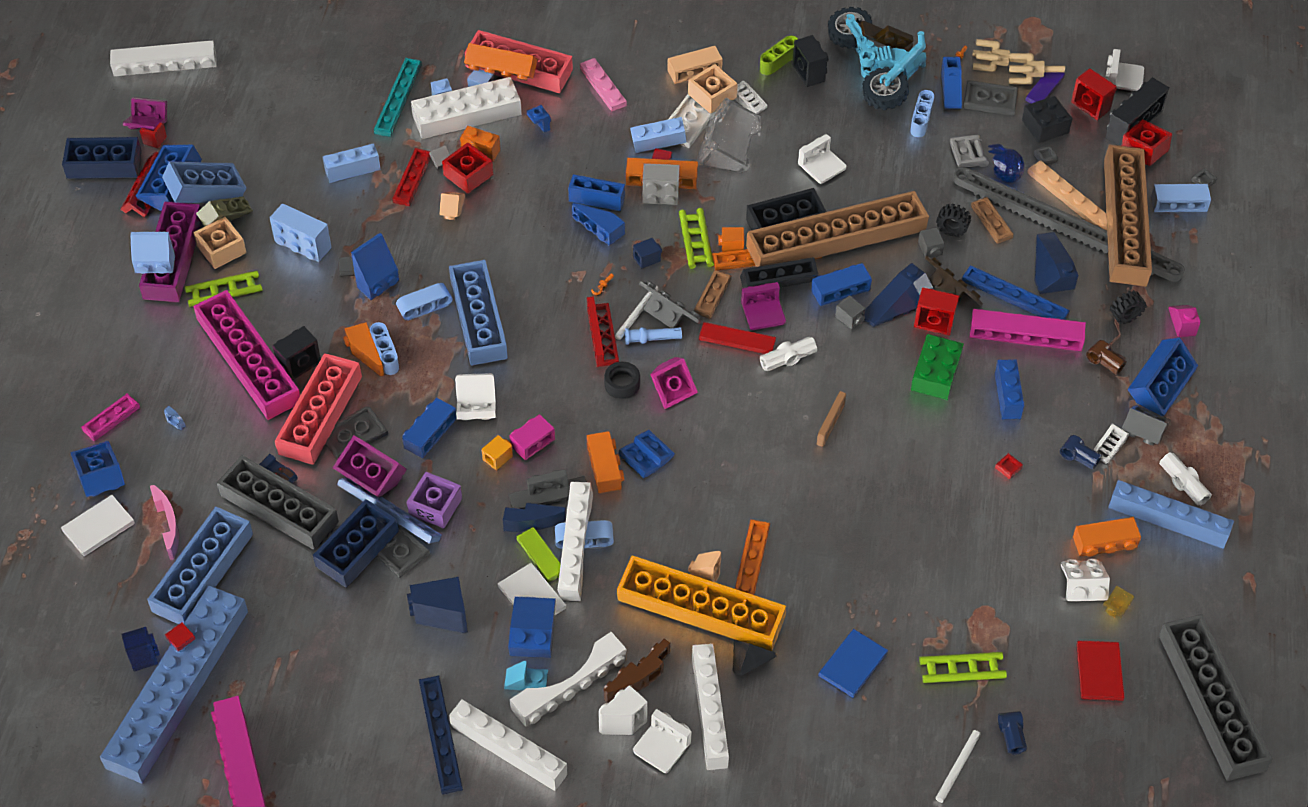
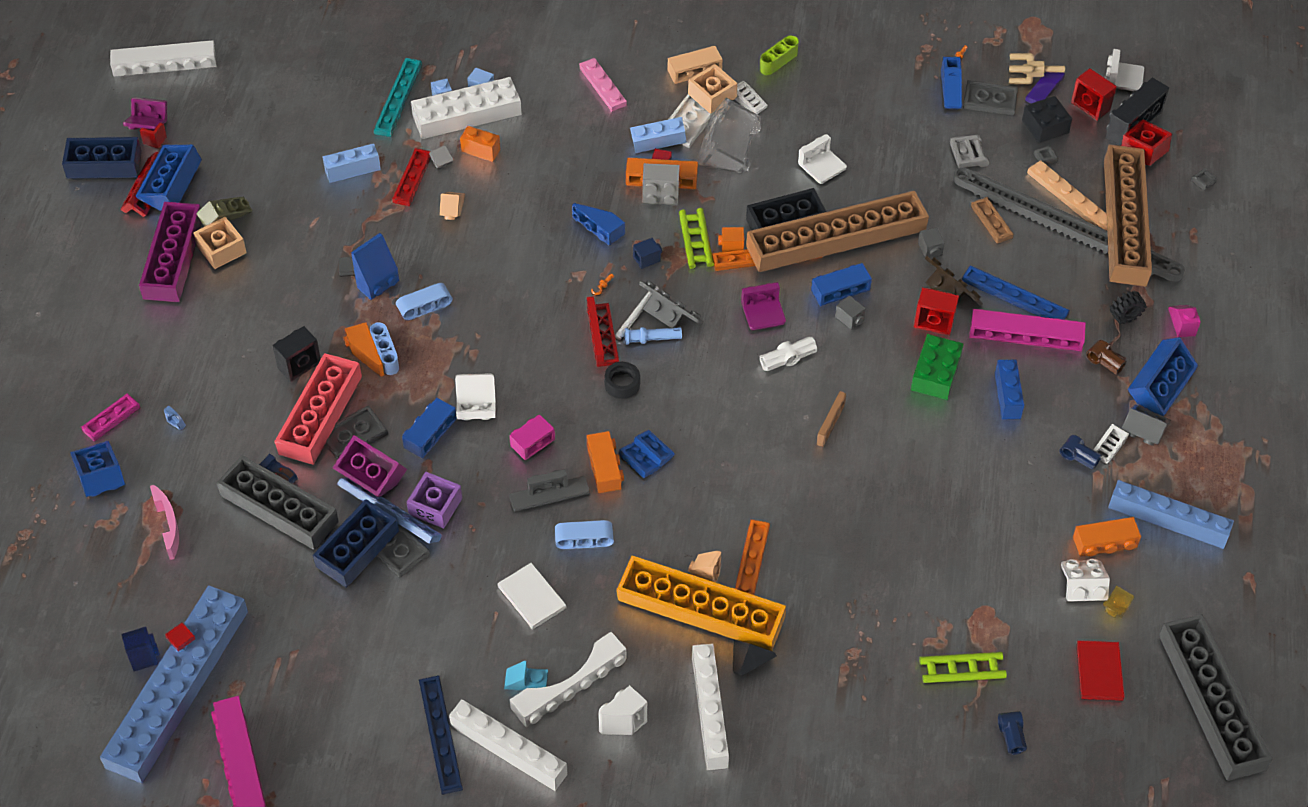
white tile [61,495,135,557] -> none
light blue slope [131,232,175,274] -> none
medium blue brick [147,506,253,624] -> none
medium blue brick [162,161,246,203] -> none
lime bar [185,270,263,307] -> none
dark pink brick [193,290,300,420] -> none
light blue brick [270,203,332,262] -> none
dark blue slope [407,577,468,633] -> none
red brick [442,143,494,194] -> none
medium blue brick [449,260,508,366] -> none
coral brick [464,30,573,93] -> none
orange brick [464,43,538,81] -> none
light orange brick [482,435,513,471] -> none
dark blue slope [503,503,566,532] -> none
blue slope [508,597,556,658] -> none
lime tile [517,527,561,583] -> none
blue bracket [527,105,551,133] -> none
white arch [557,482,593,601] -> none
blue brick [568,174,625,211] -> none
reddish brown slope [604,638,671,702] -> none
white bracket [633,709,692,773] -> none
dark pink slope [650,357,698,409] -> none
medium nougat tile [694,270,732,319] -> none
red tile [699,322,776,354] -> none
black brick [740,257,818,288] -> none
black brick [792,35,829,87] -> none
blue tile [818,629,888,698] -> none
piece [828,7,926,110] -> none
dark brown bracket [861,21,914,52] -> none
dark blue wedge [864,263,934,327] -> none
light blue beam [910,90,934,137] -> none
black tyre [936,204,971,237] -> none
white bar [936,730,981,803] -> none
tan plant [972,39,1027,72] -> none
clear blue helmet [988,144,1025,184] -> none
red tile [995,453,1023,479] -> none
dark blue wedge [1035,232,1079,294] -> none
light blue brick [1151,184,1211,212] -> none
white piece [1159,452,1212,506] -> none

